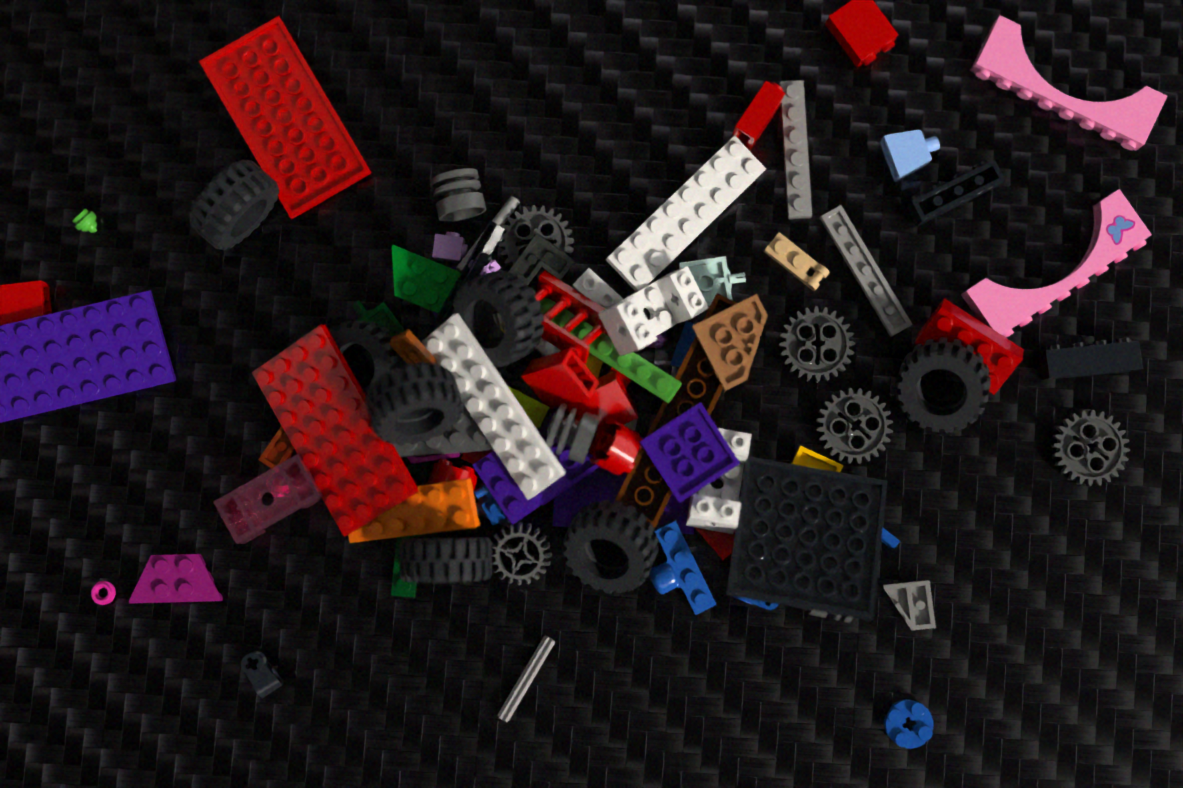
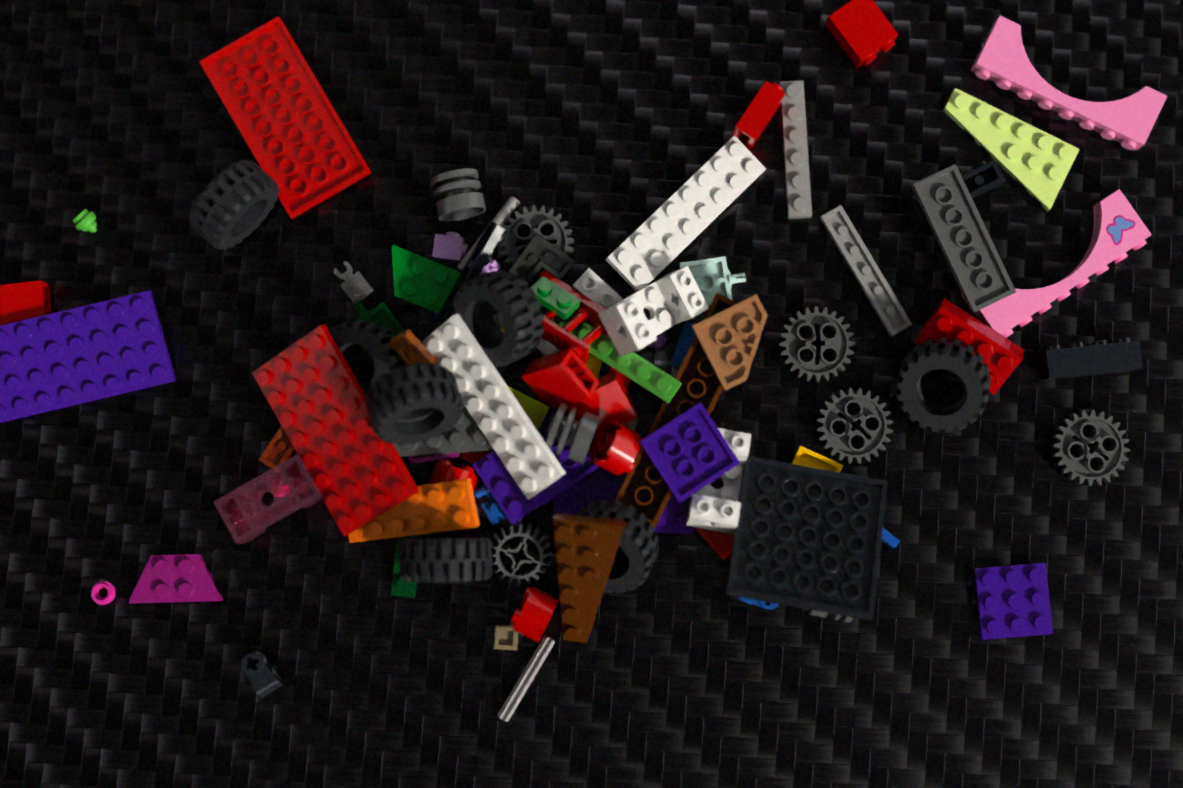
blue plate [649,520,716,615] -> none
tan plate [764,232,830,291] -> none
light blue torso [880,130,940,182] -> none
light grey wing [883,580,936,630] -> none
blue plate [884,699,933,749] -> none
none -> clear plate [334,261,374,304]
none -> dark tan tile [493,625,518,650]
none -> red brick [510,587,560,643]
none -> green plate [531,276,580,320]
none -> reddish brown wing [553,513,627,643]
none -> dark grey plate [911,164,1016,313]
none -> yellowish green wing [943,88,1079,212]
none -> dark purple plate [973,563,1053,640]

